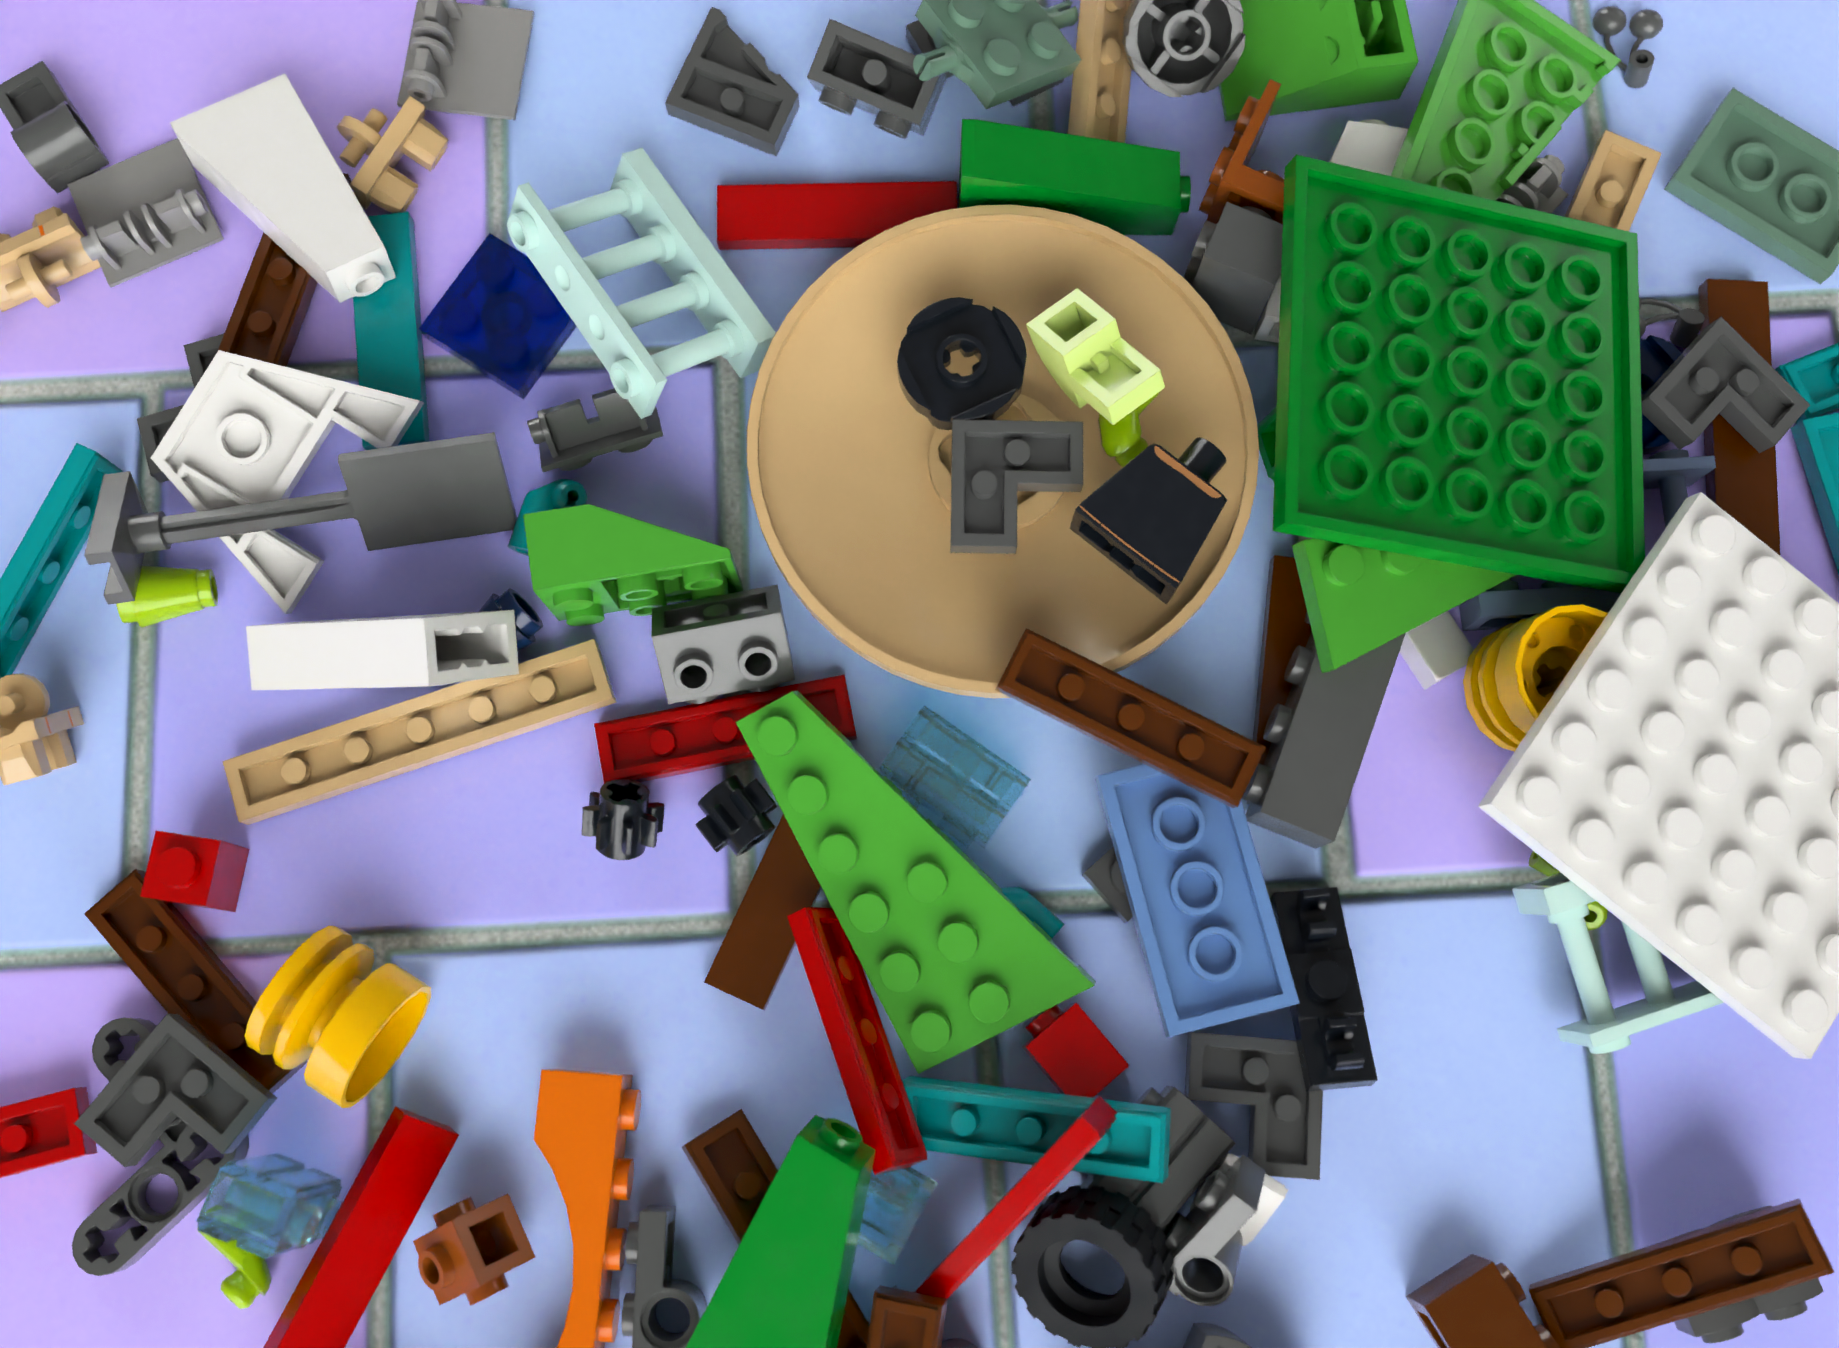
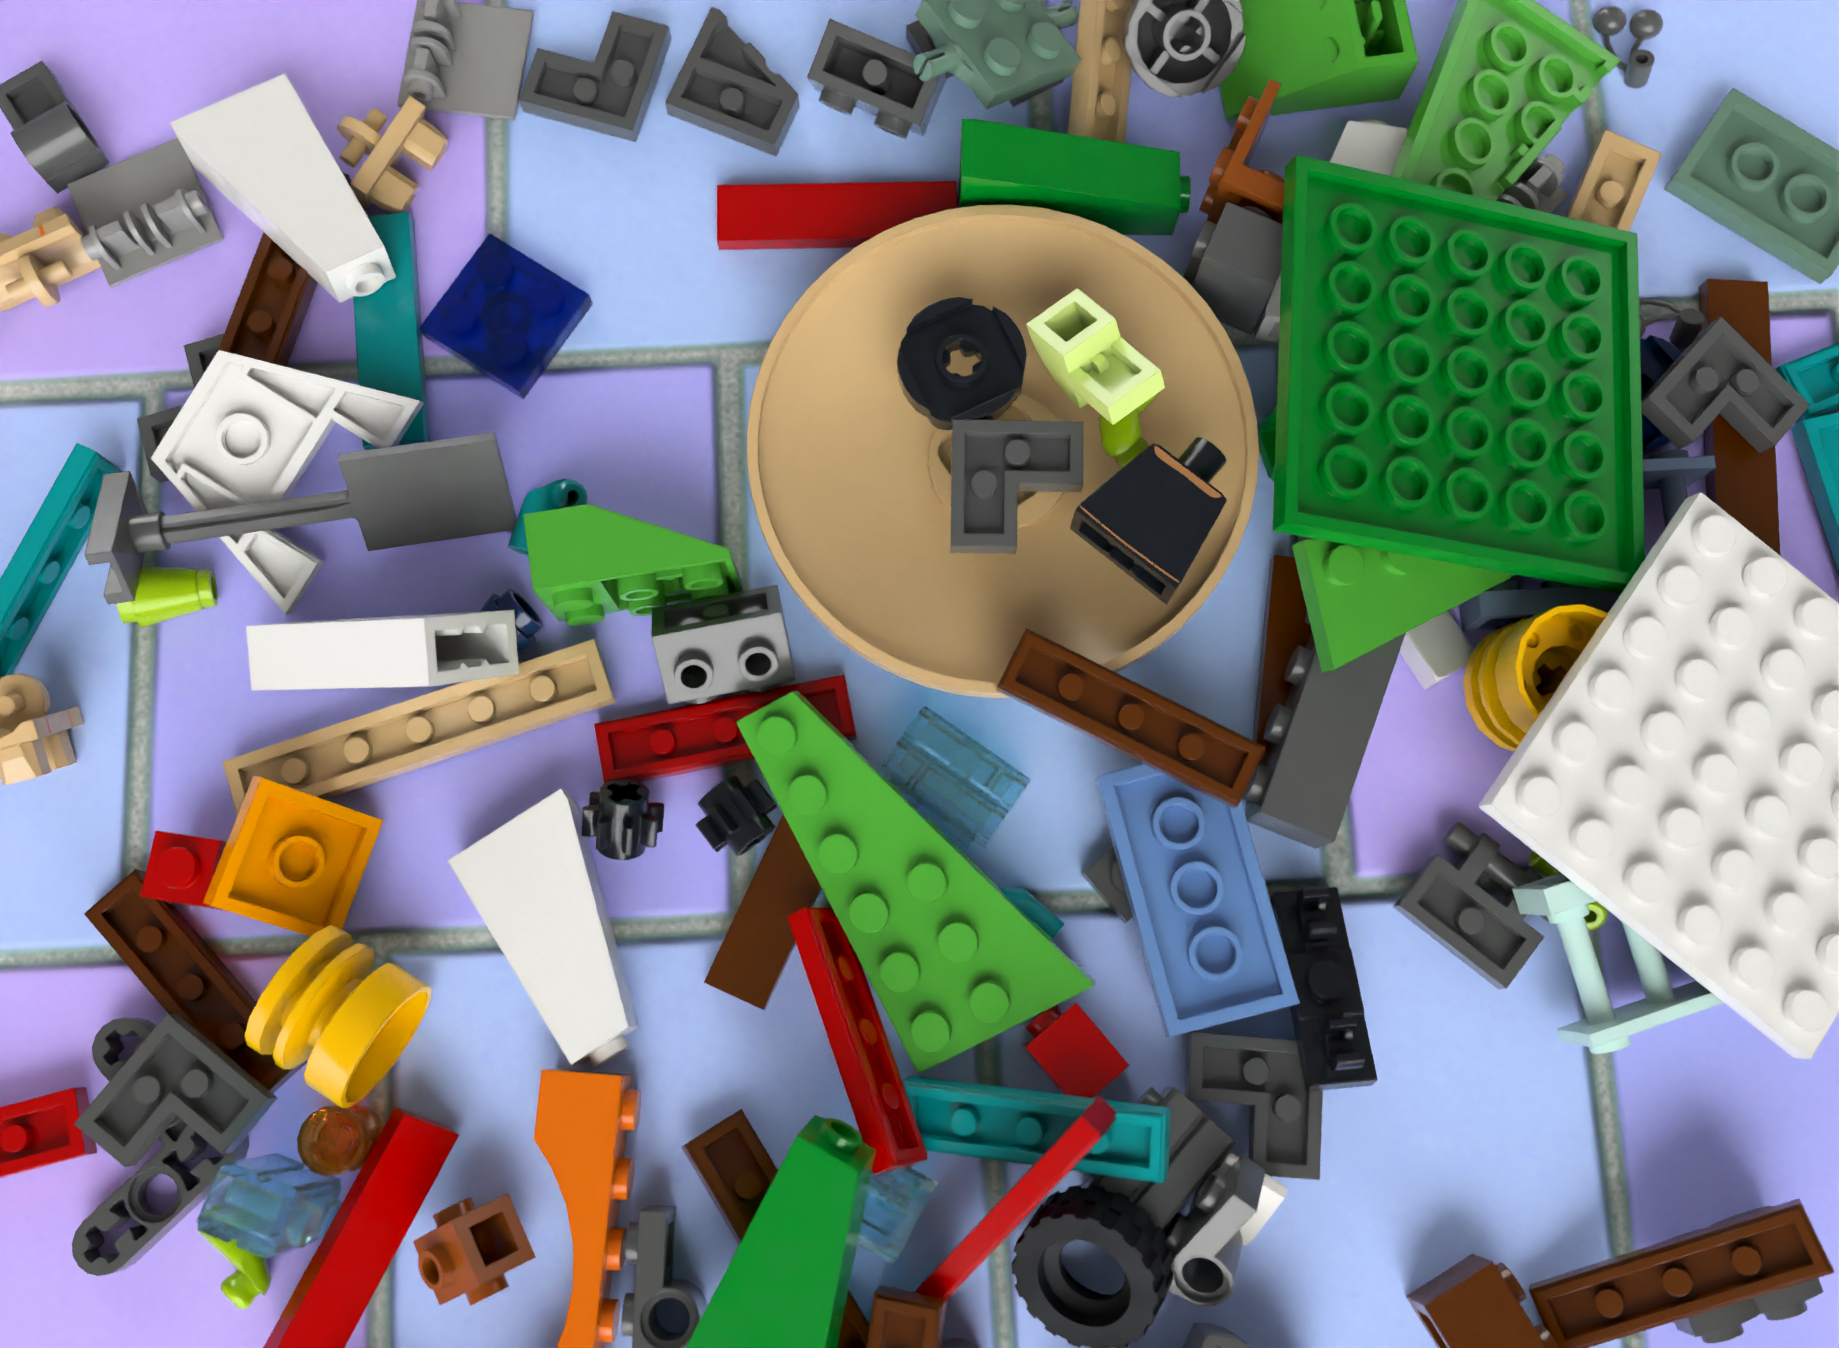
light aqua fence [506,147,776,419] -> none
dark grey hinge [527,388,664,473] -> none
none -> light orange plate [203,776,383,936]
none -> clear orange wheel [297,1104,384,1176]
none -> white slope [447,789,639,1068]
none -> dark grey plate [519,11,672,142]
none -> dark grey plate [1393,821,1549,990]

